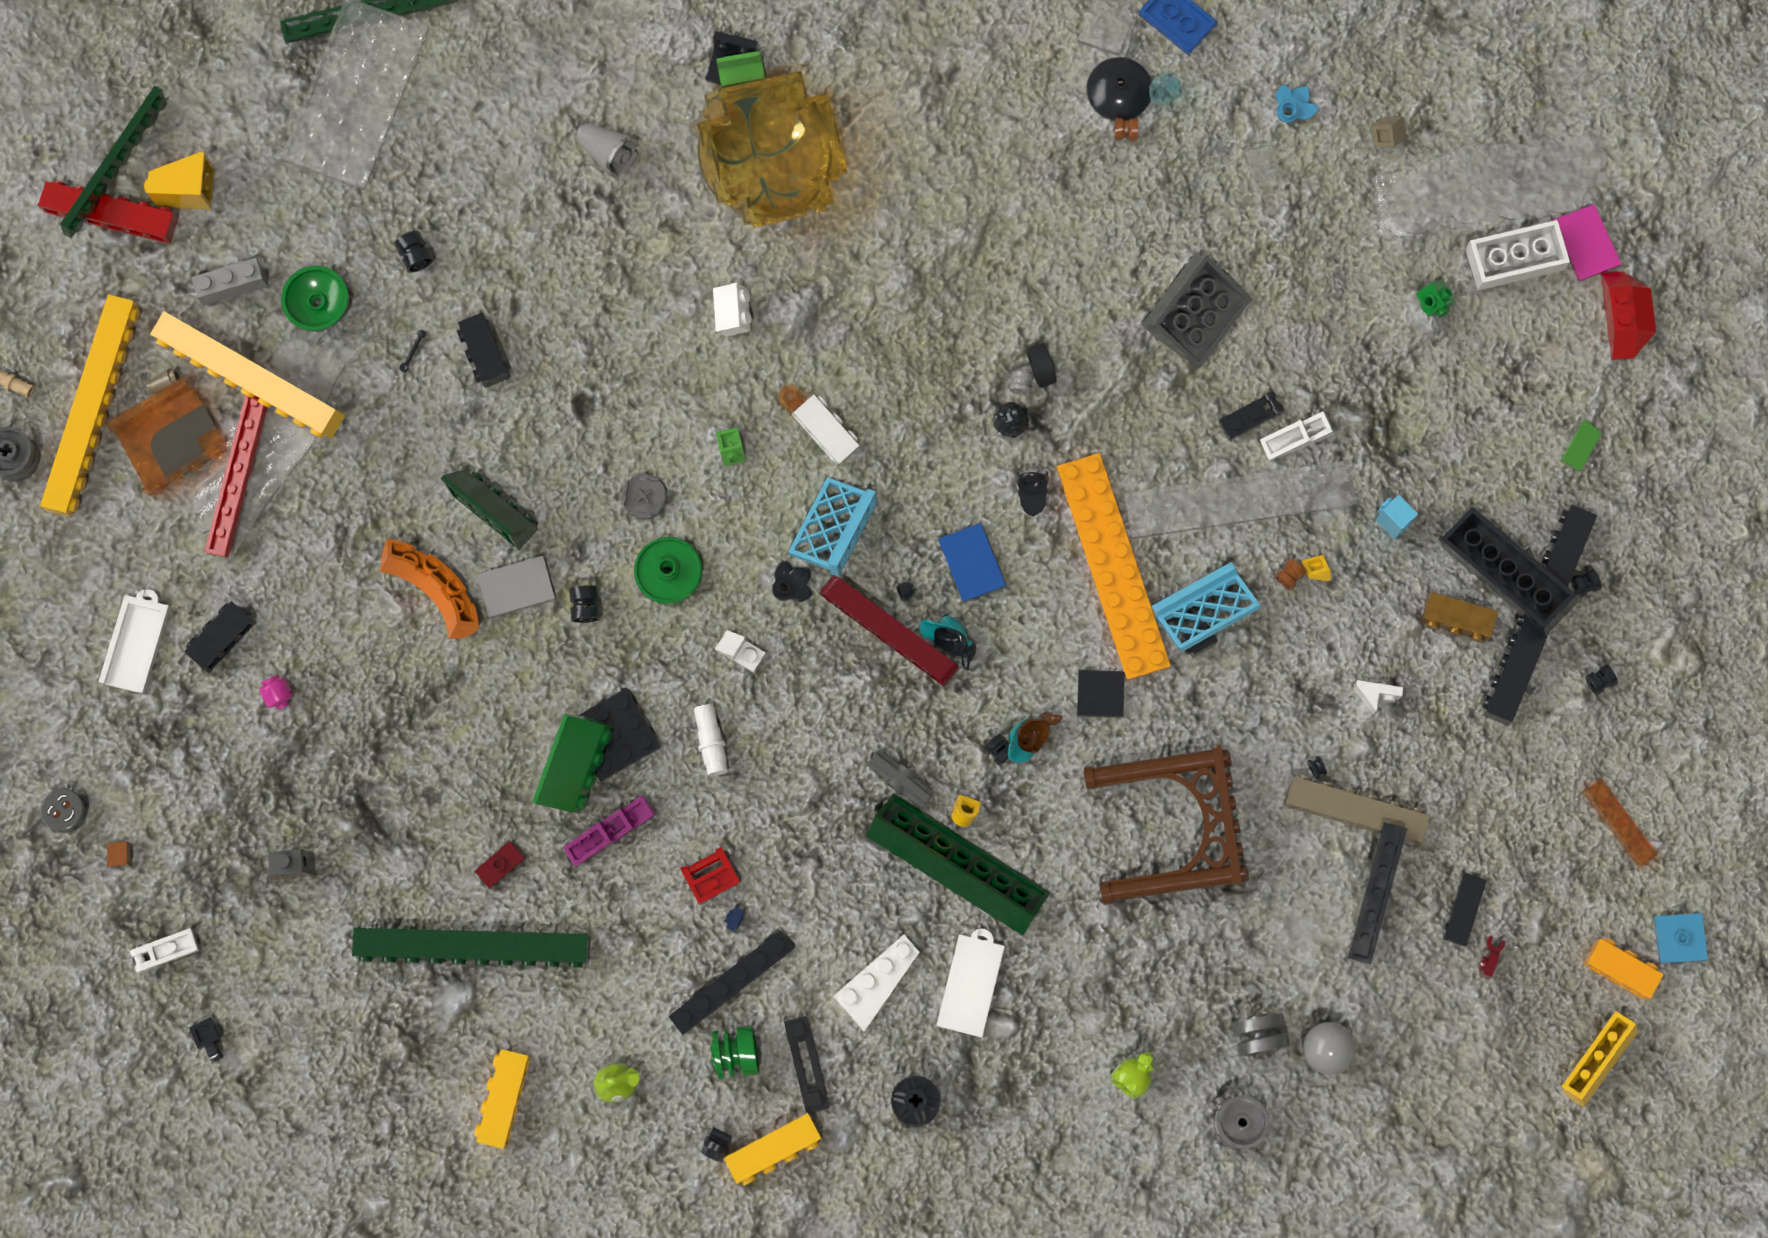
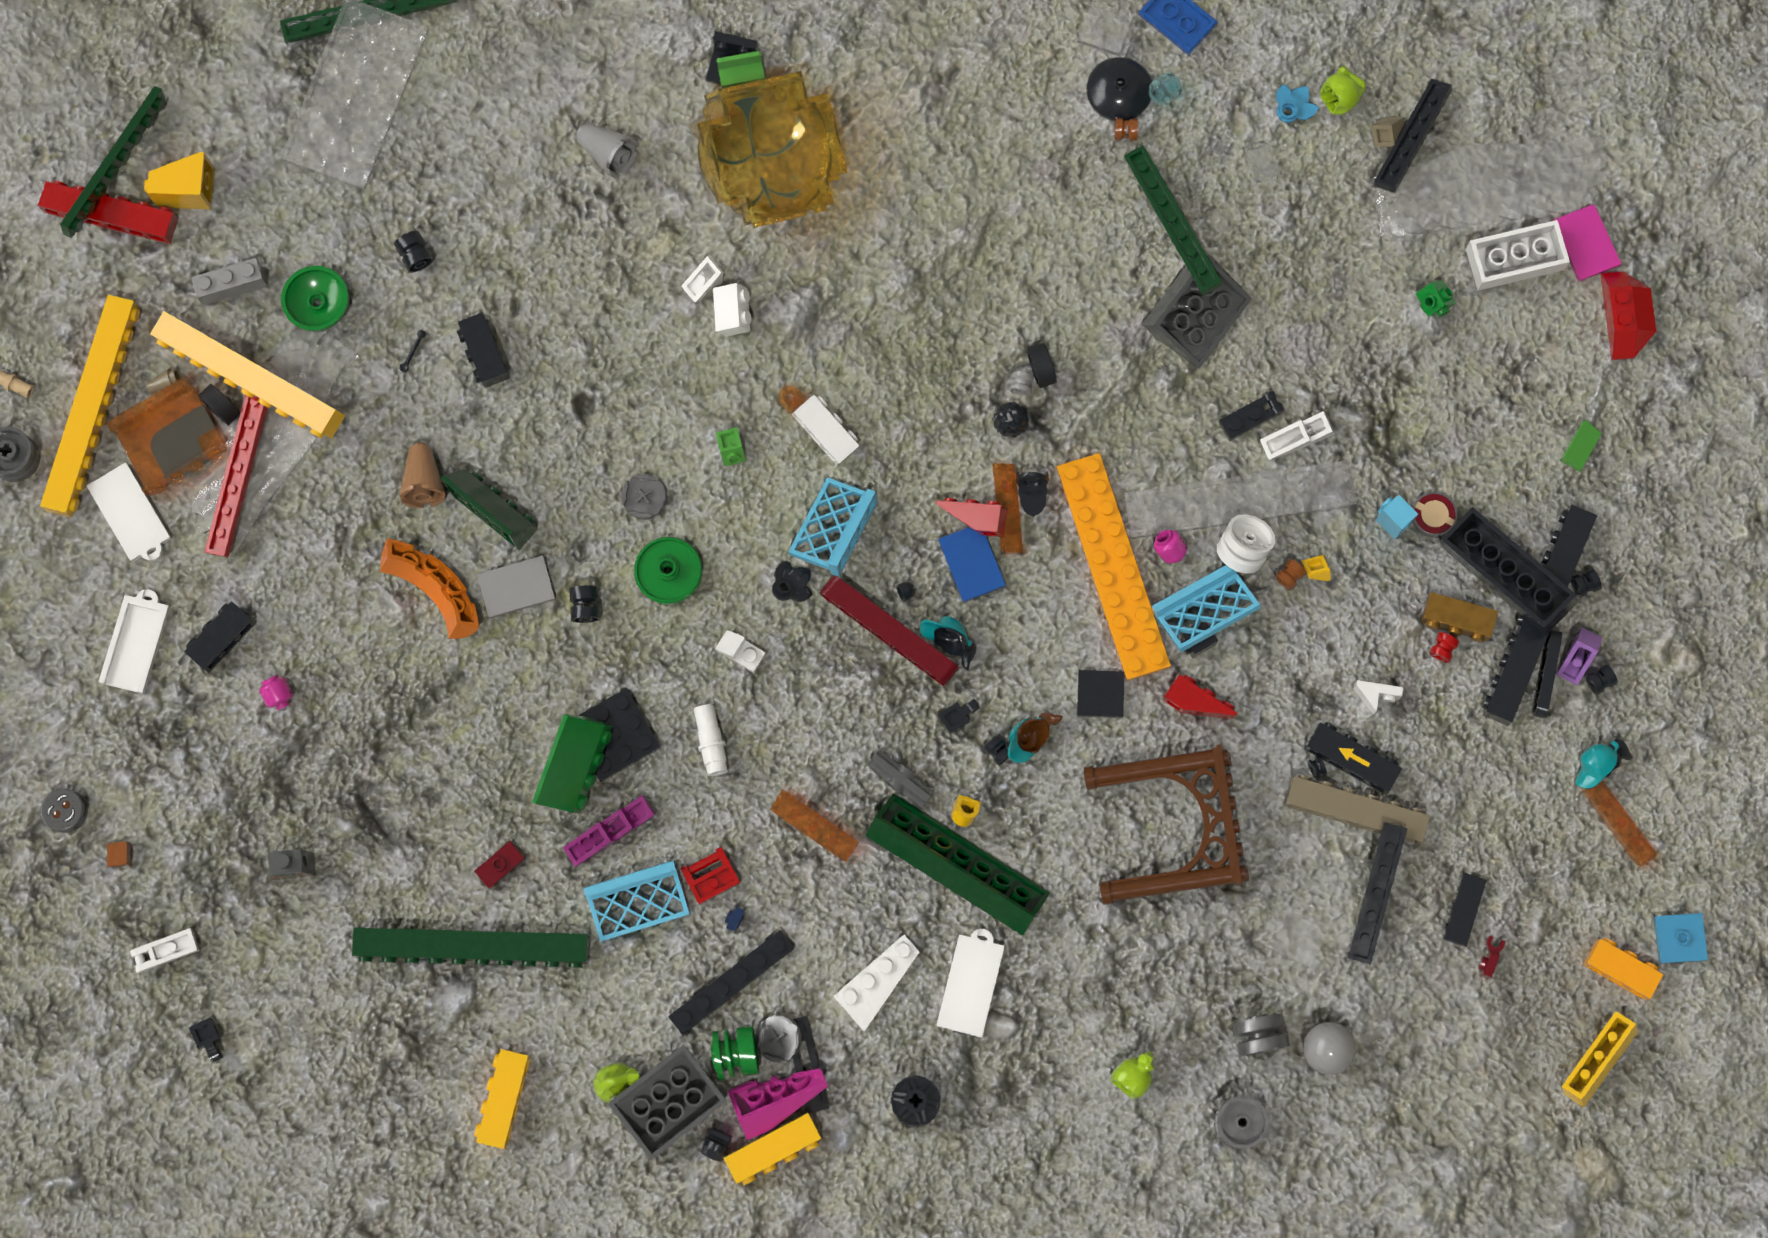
none -> white piece [87,462,172,562]
none -> black tyre [198,384,241,426]
none -> medium nougat cone [399,442,445,508]
none -> medium azure fence [583,860,690,942]
none -> dark grey slope [607,1044,727,1160]
none -> white slope [681,256,724,303]
none -> dark pink wedge [728,1068,828,1140]
none -> flat silver tile [756,1015,802,1063]
none -> clear orange slope [770,789,859,863]
none -> slope [936,498,1008,537]
none -> black plate [938,699,980,734]
none -> clear orange slope [992,463,1023,555]
none -> dark green plate [1124,145,1223,296]
none -> dark pink head [1154,530,1188,564]
none -> red slope [1162,674,1237,719]
none -> white wheel [1217,514,1276,574]
none -> black brick [1304,722,1402,795]
none -> lime piece [1320,66,1366,115]
none -> black plate [1374,79,1452,193]
none -> tile [1412,492,1458,538]
none -> red wheel [1429,632,1460,663]
none -> black beam [1533,630,1562,718]
none -> medium lavender slope [1557,627,1602,685]
none -> teal hair [1575,738,1633,789]

